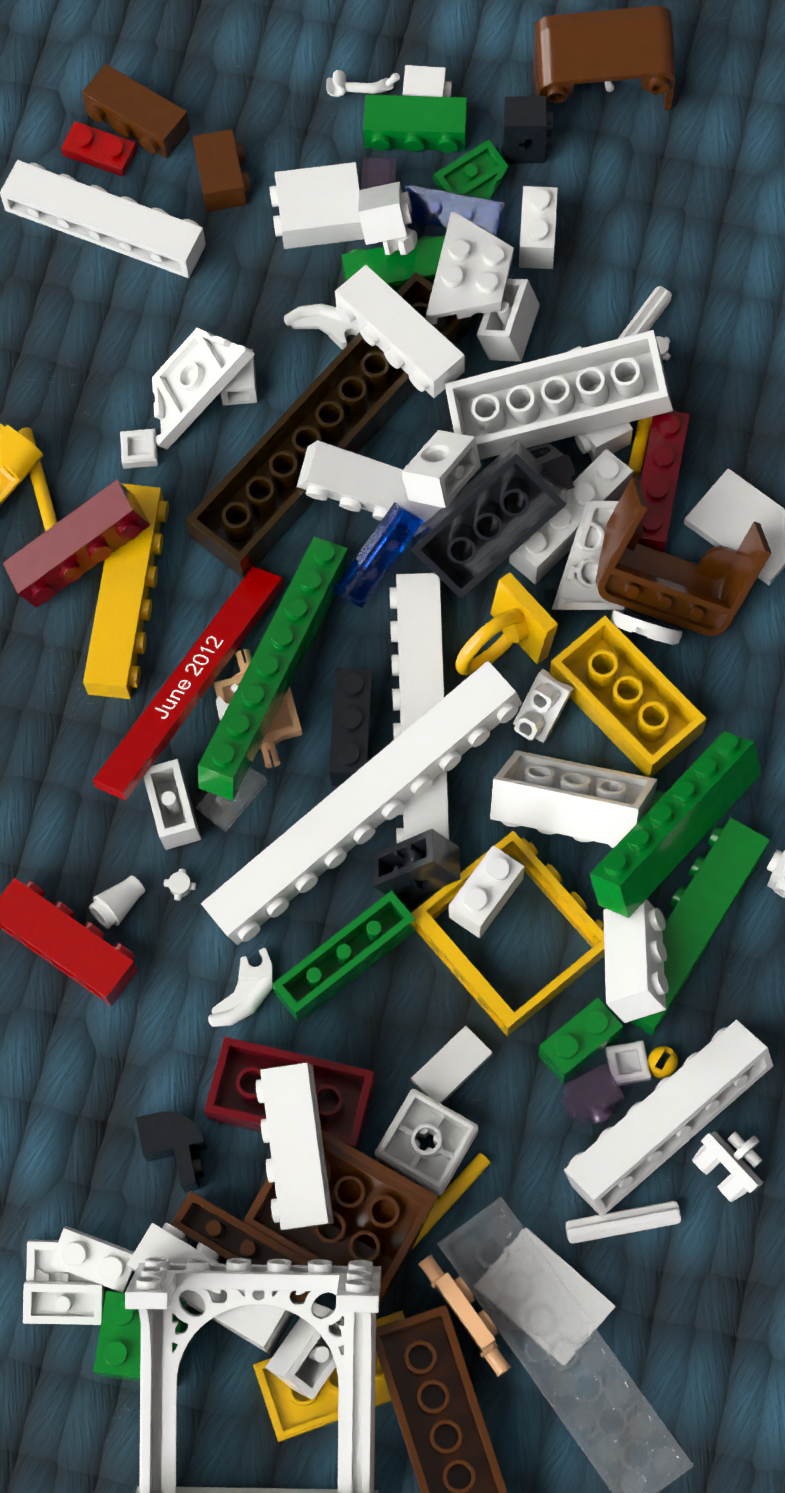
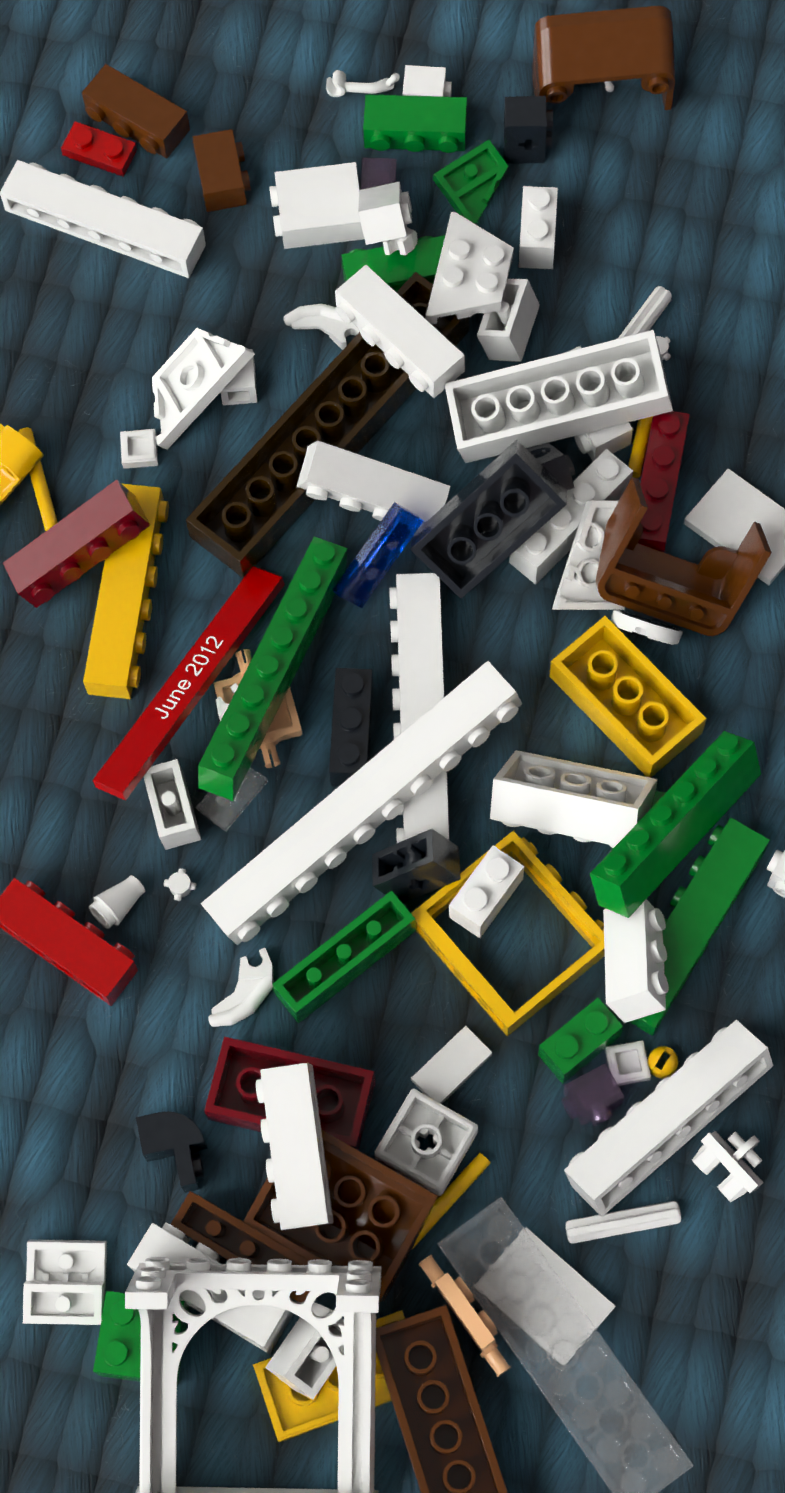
white plate [50,1226,134,1293] -> none
white brick [402,430,481,508] -> none
clear blue tile [404,184,505,238] -> none
yellow tile [455,572,558,676] -> none
white hips [513,669,574,743] -> none

